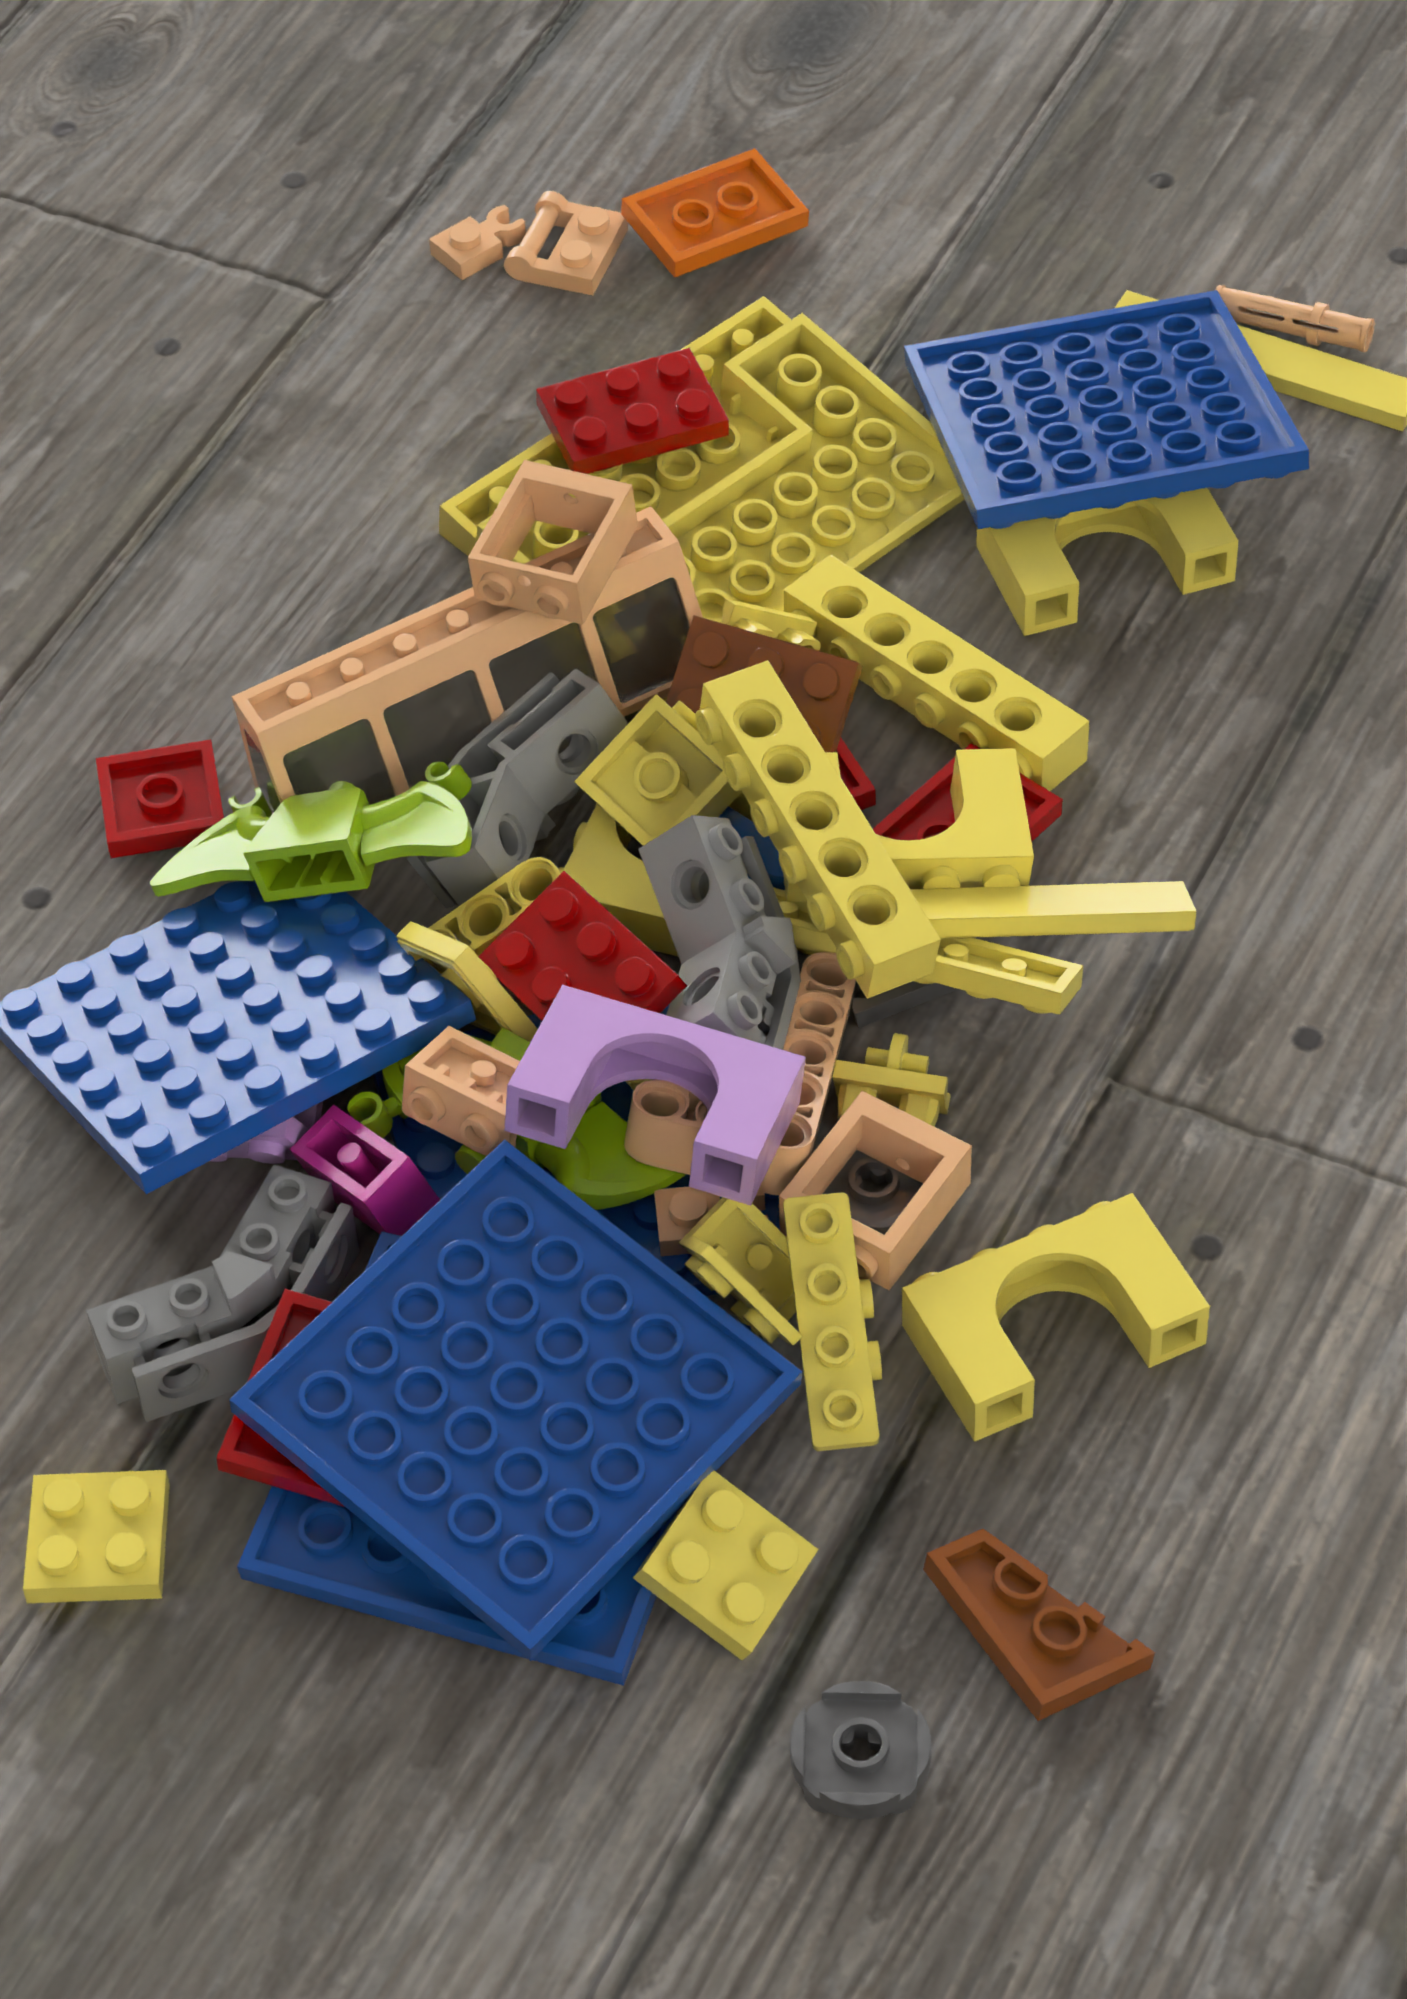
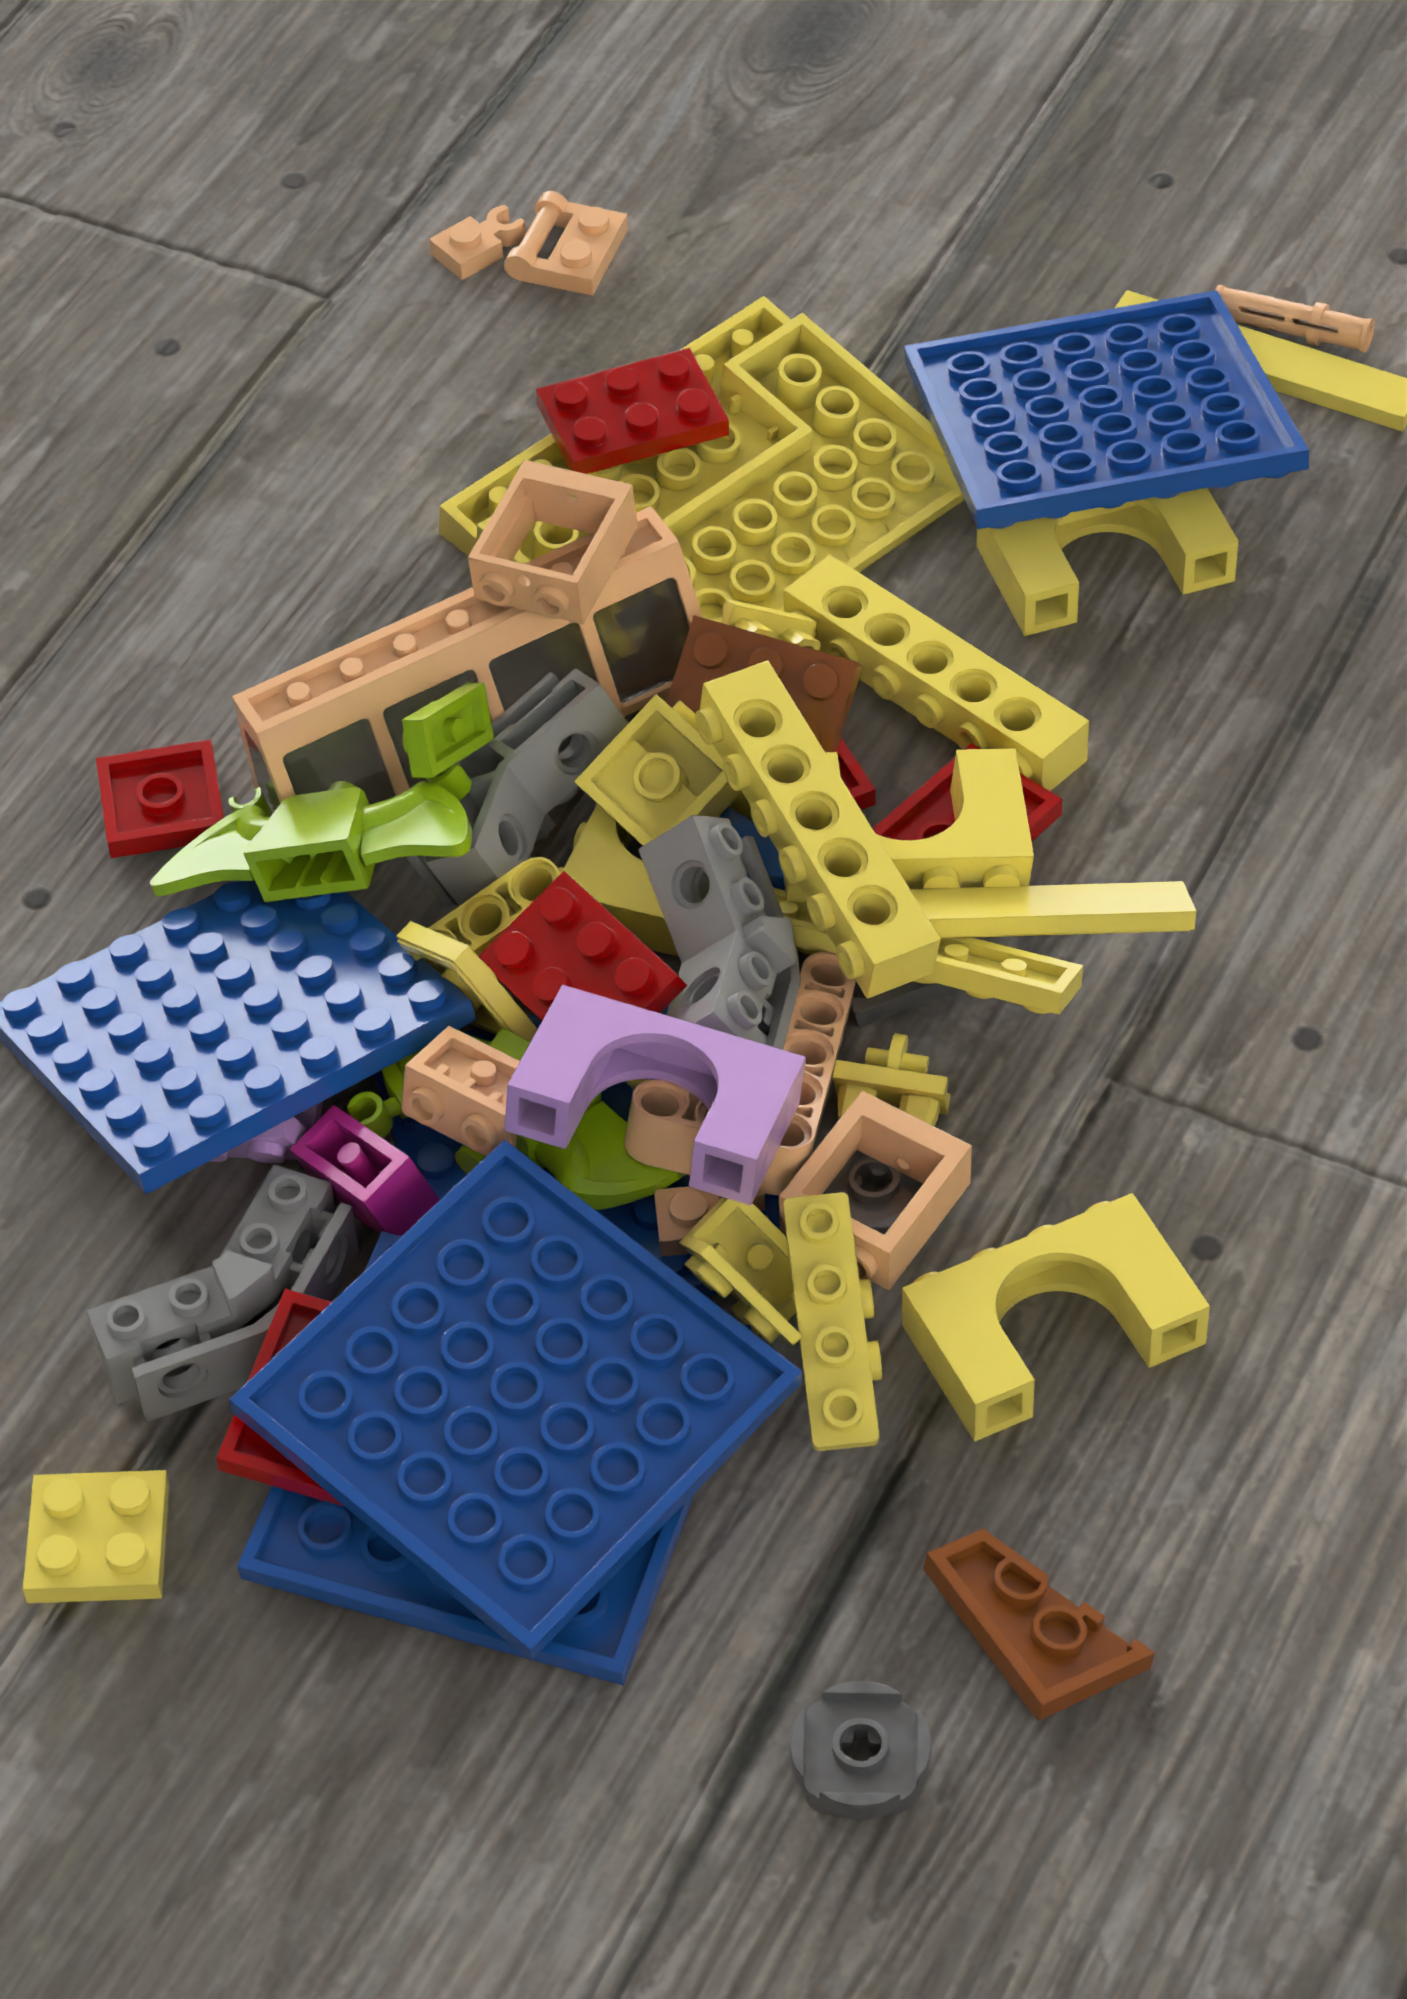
orange plate [621,148,809,278] -> none
light yellow plate [633,1470,819,1660] -> none
none -> lime hinge [402,682,494,778]

